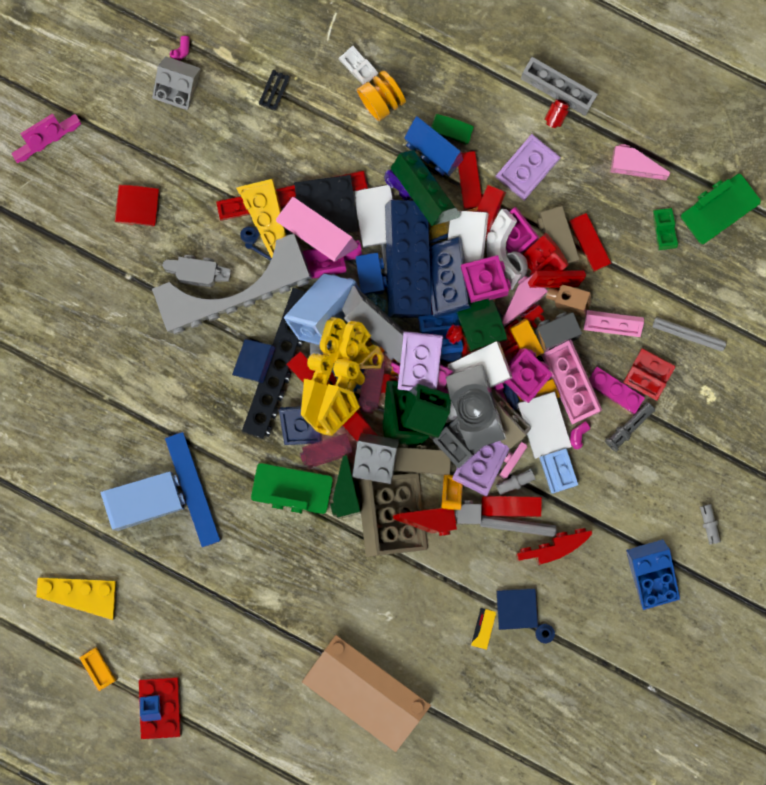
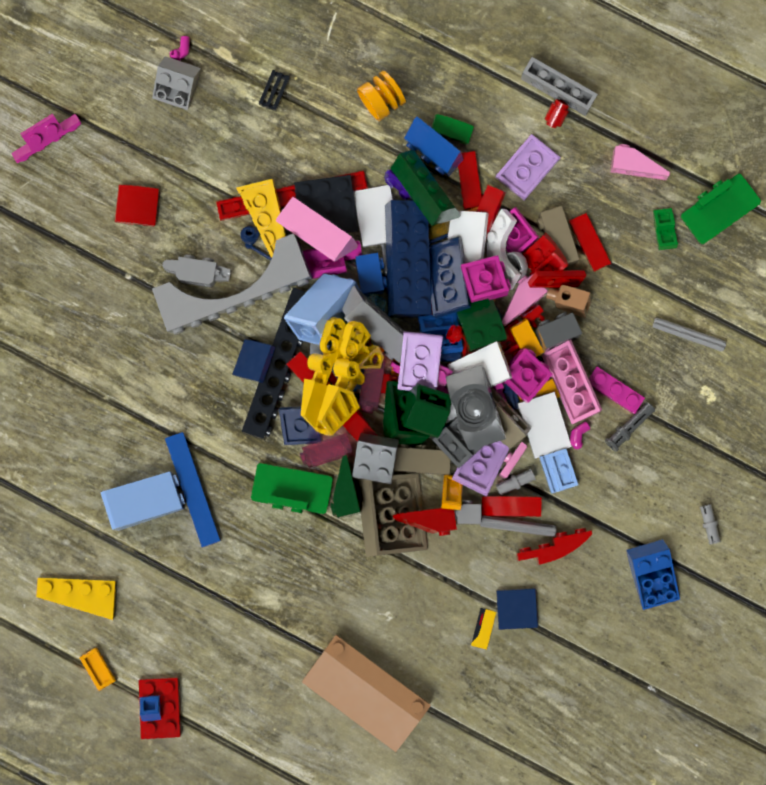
white slope [338,46,378,84] -> none
dark blue plate [535,624,555,644] -> none
bright pink plate [584,310,644,337] -> none
red slope [623,348,676,401] -> none

